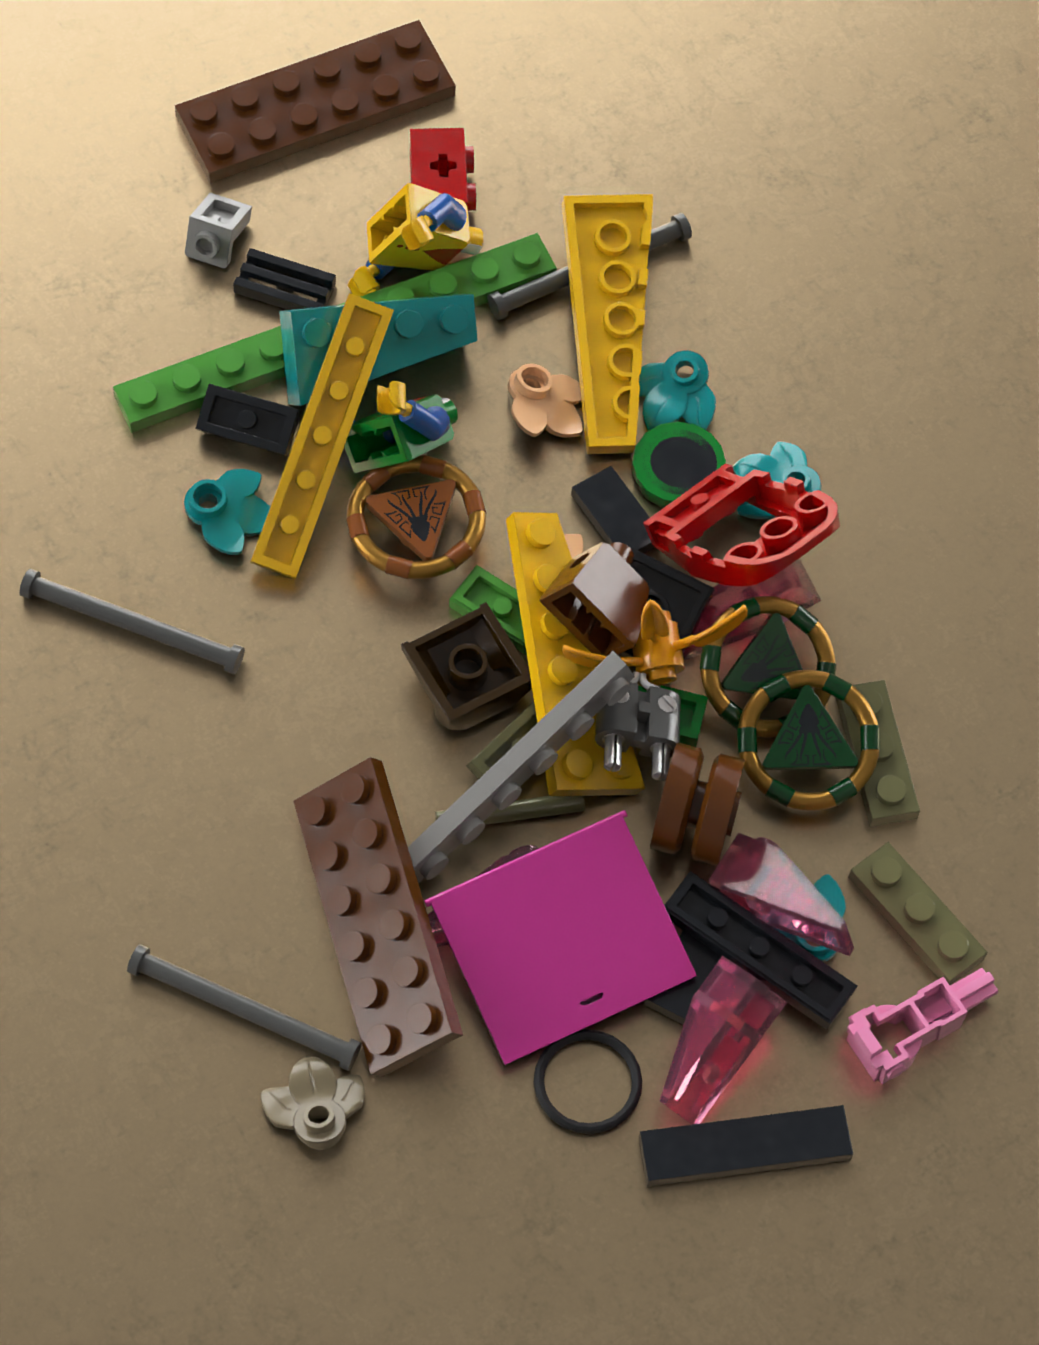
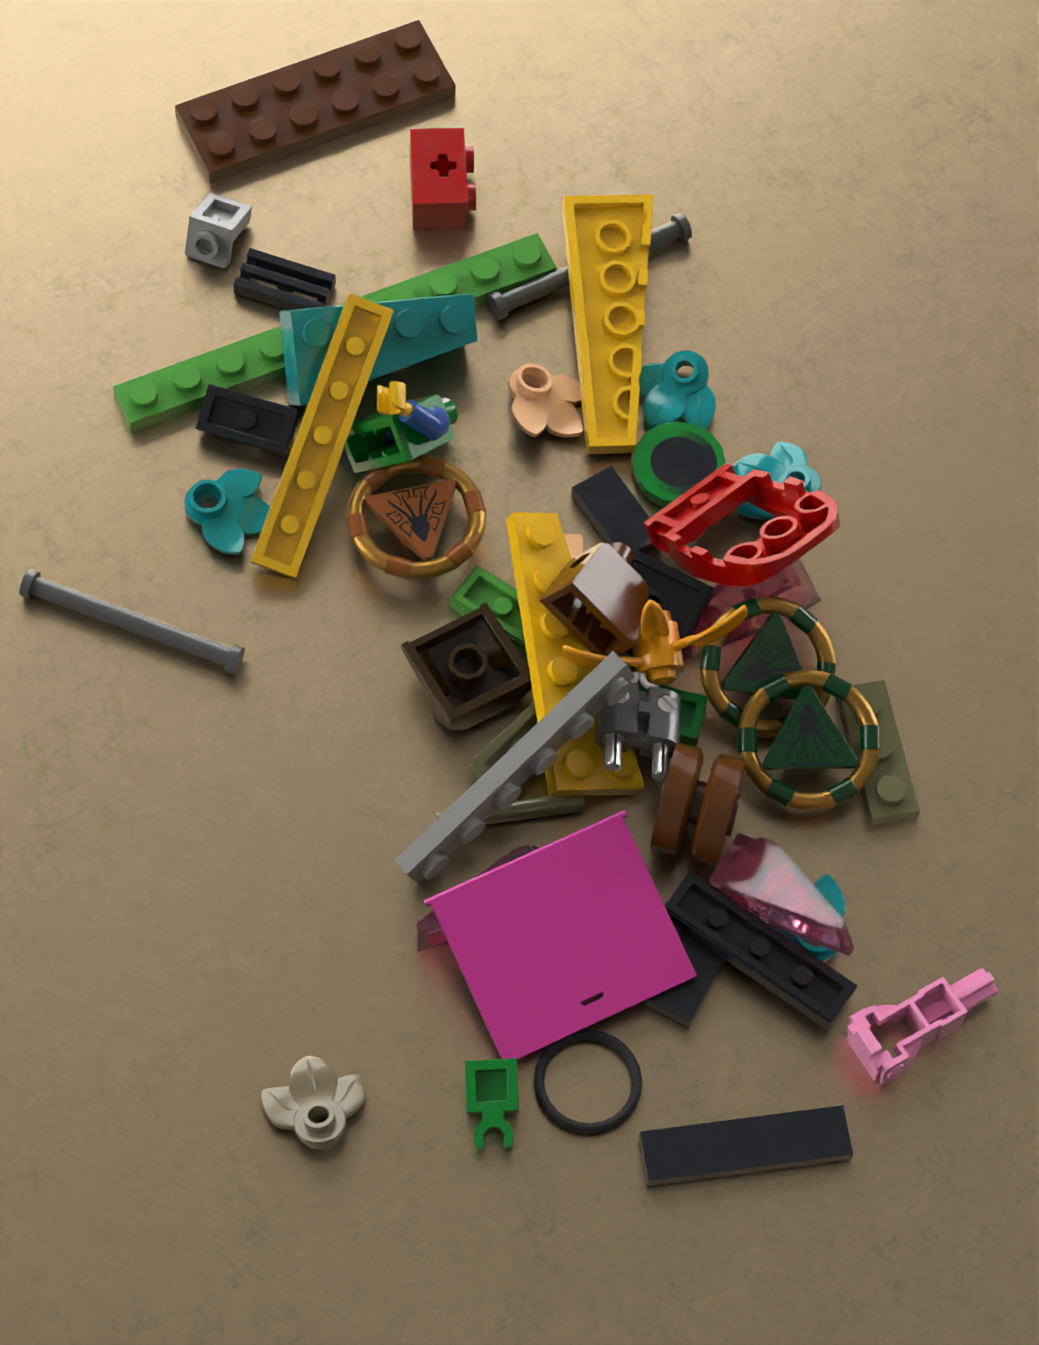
dark grey bar [127,944,362,1071] -> none
reddish brown plate [293,757,463,1077] -> none
torso [347,183,484,297] -> none
clear pink slope [660,956,787,1125] -> none
olive plate [848,842,988,985] -> none
none -> green plate [465,1058,519,1151]

